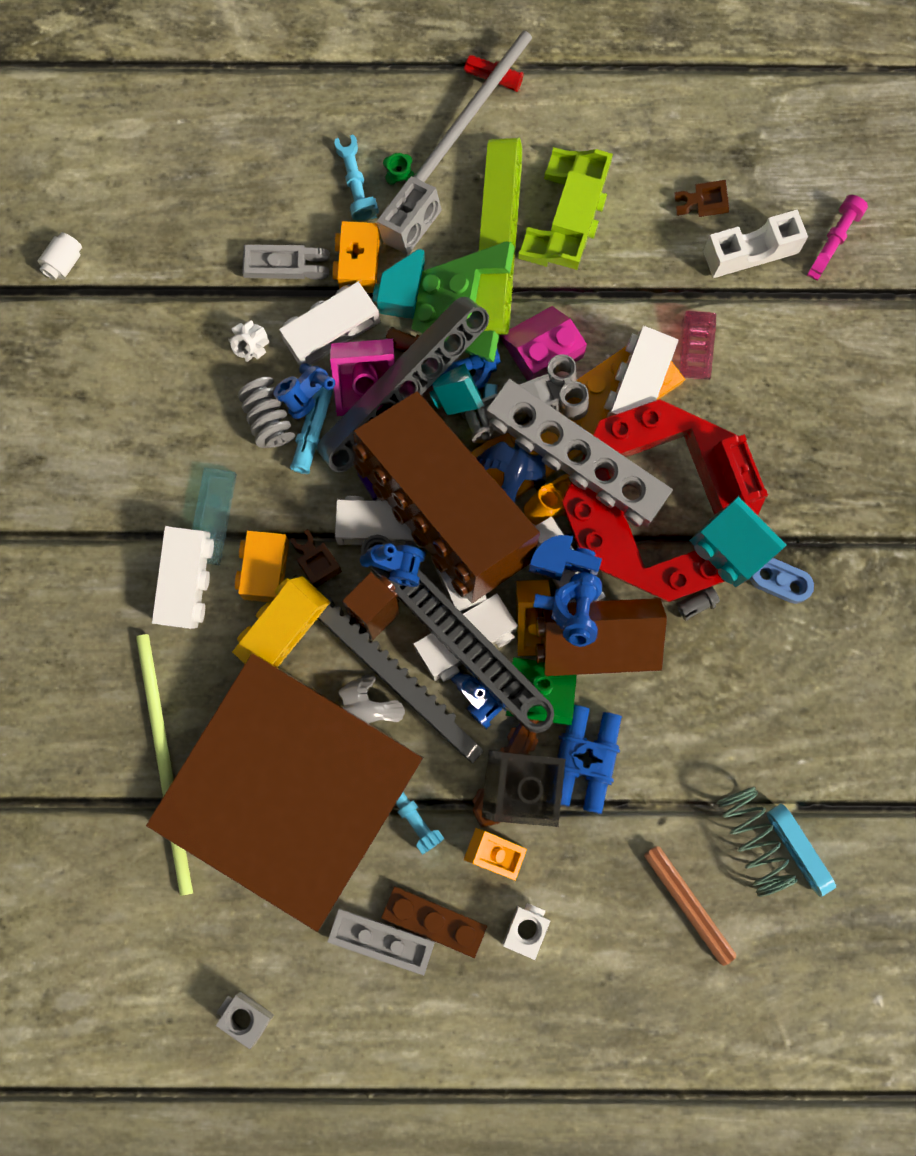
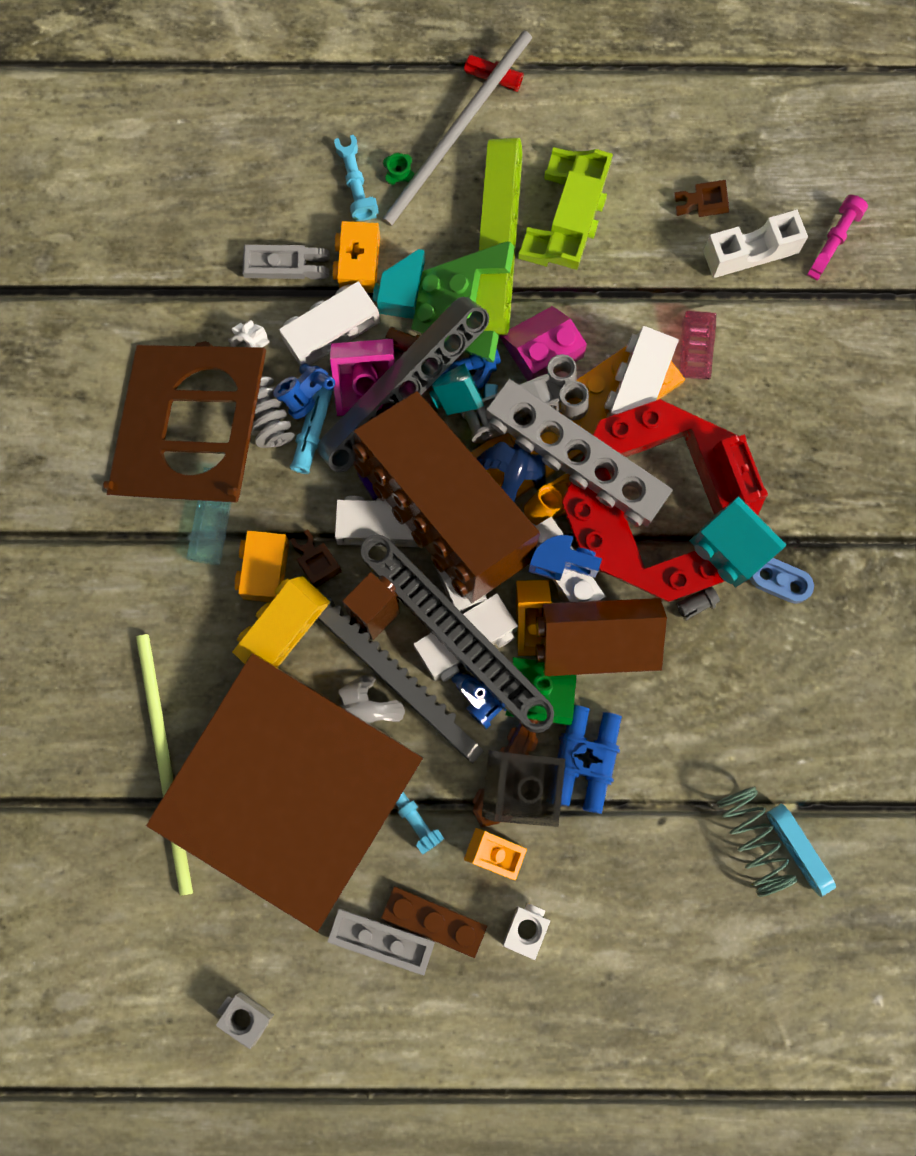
white brick [38,232,82,280] -> none
white brick [152,526,214,629] -> none
blue piece [360,544,426,587] -> none
light grey brick [376,176,442,255] -> none
blue piece [533,572,602,647] -> none
nougat axle [644,846,736,966] -> none
none -> reddish brown door [103,341,266,503]

